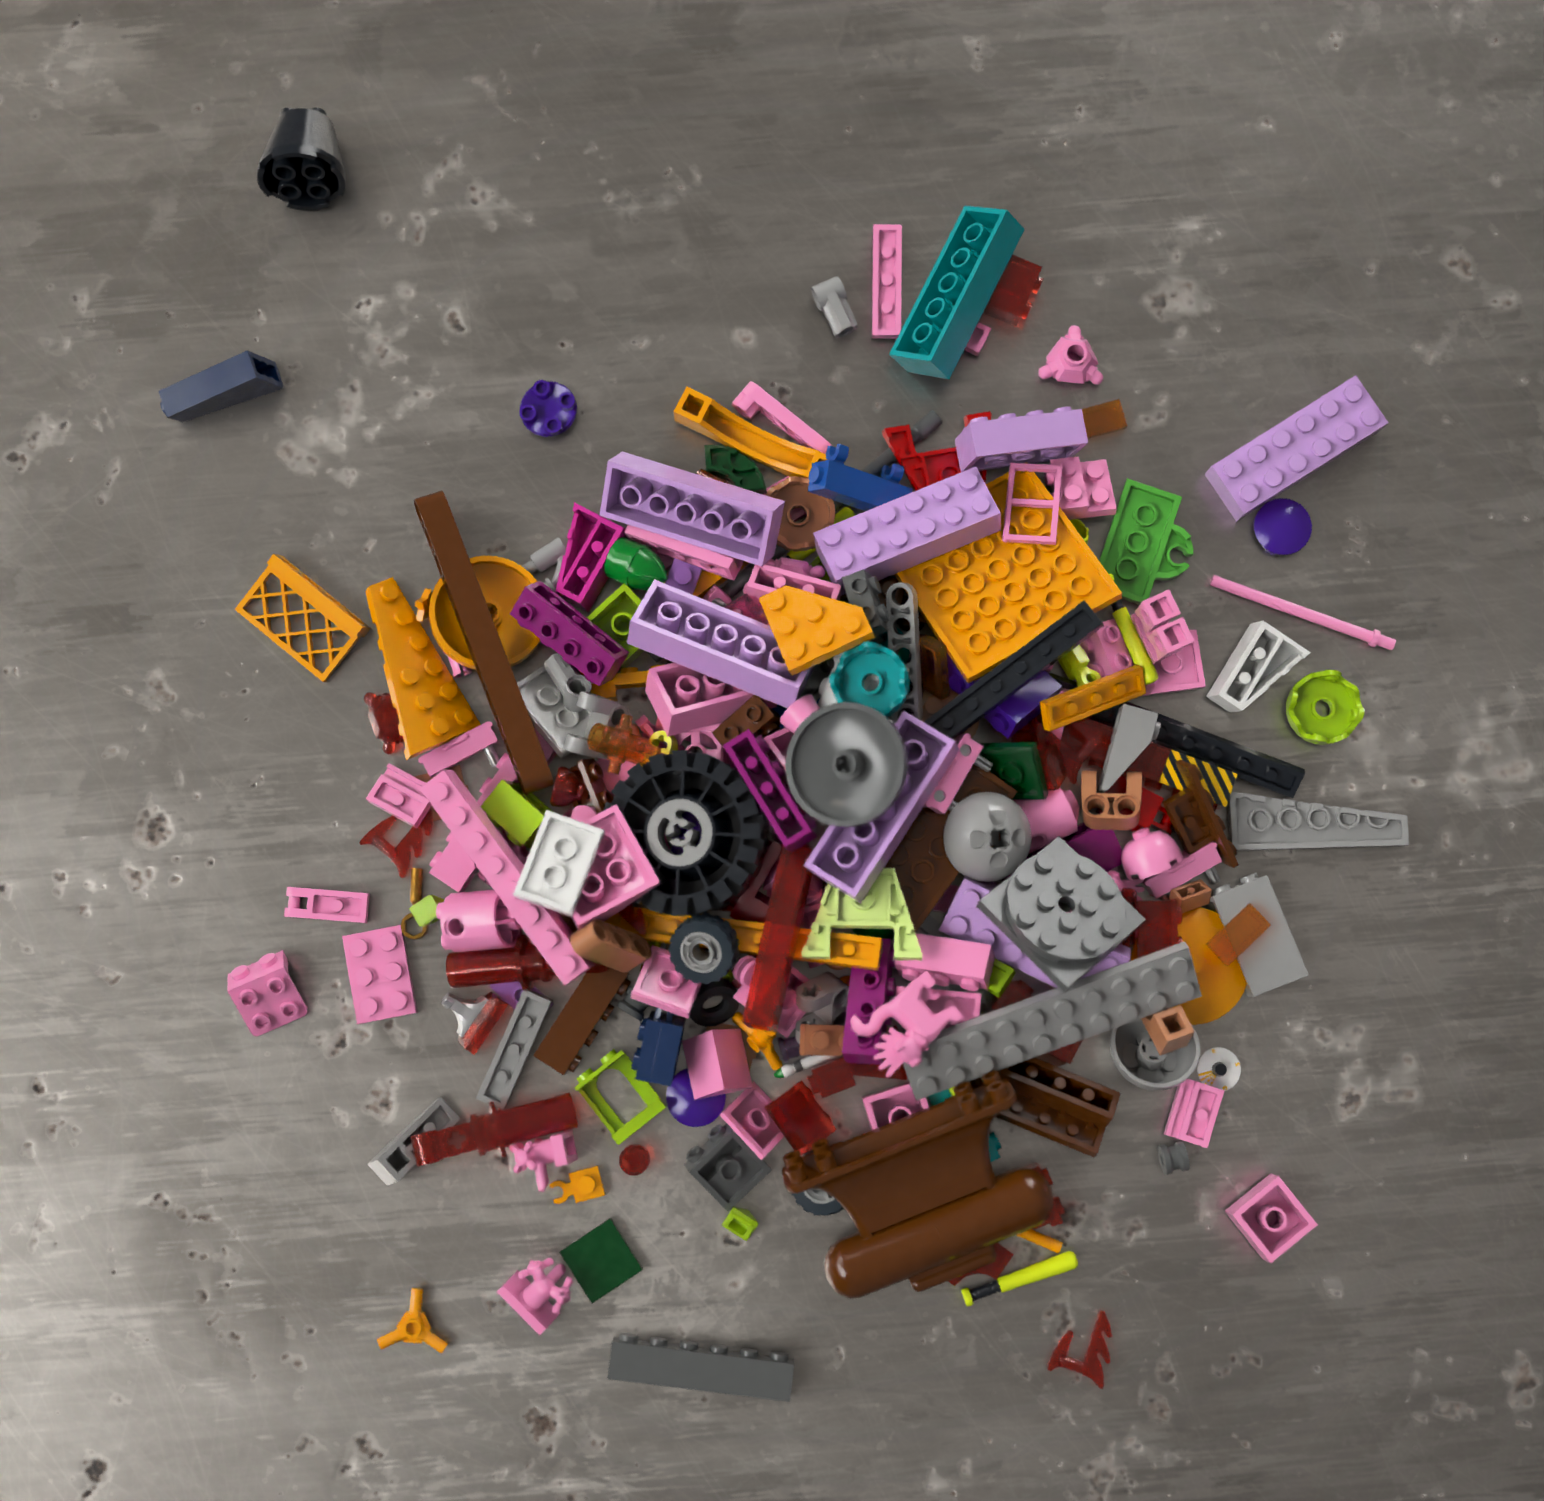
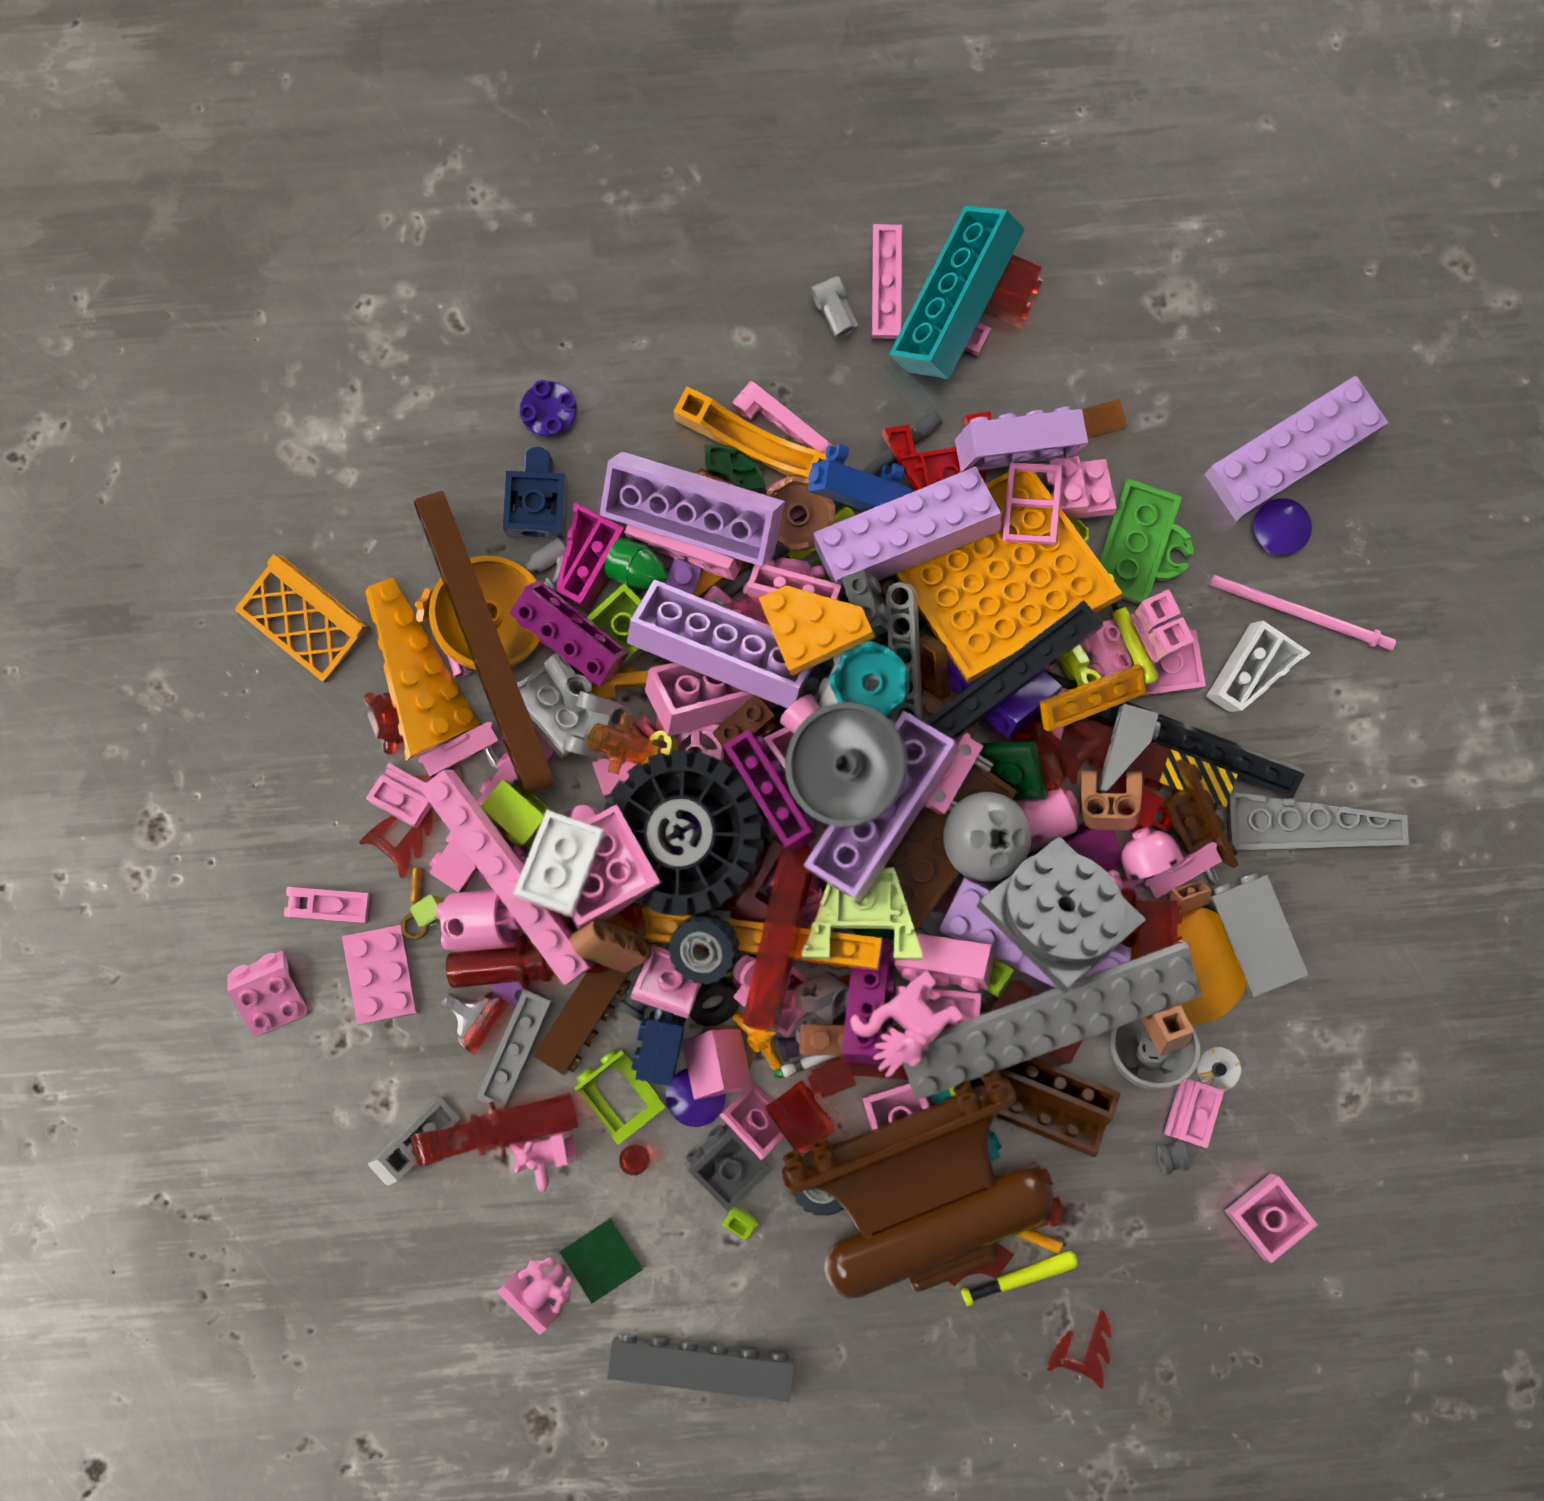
dark blue slope [159,350,284,422] -> none
black cone [257,107,346,210] -> none
light orange piece [377,1288,448,1354] -> none
light orange plate [549,1165,606,1204] -> none
clear red brick [550,766,585,807] -> none
reddish brown bracket [560,758,614,814] -> none
bright pink rock [1038,325,1103,385] -> none
clear orange tile [1206,903,1271,966] -> none
lime plate [1286,670,1365,745] -> none
none -> dark blue brick [503,447,568,538]

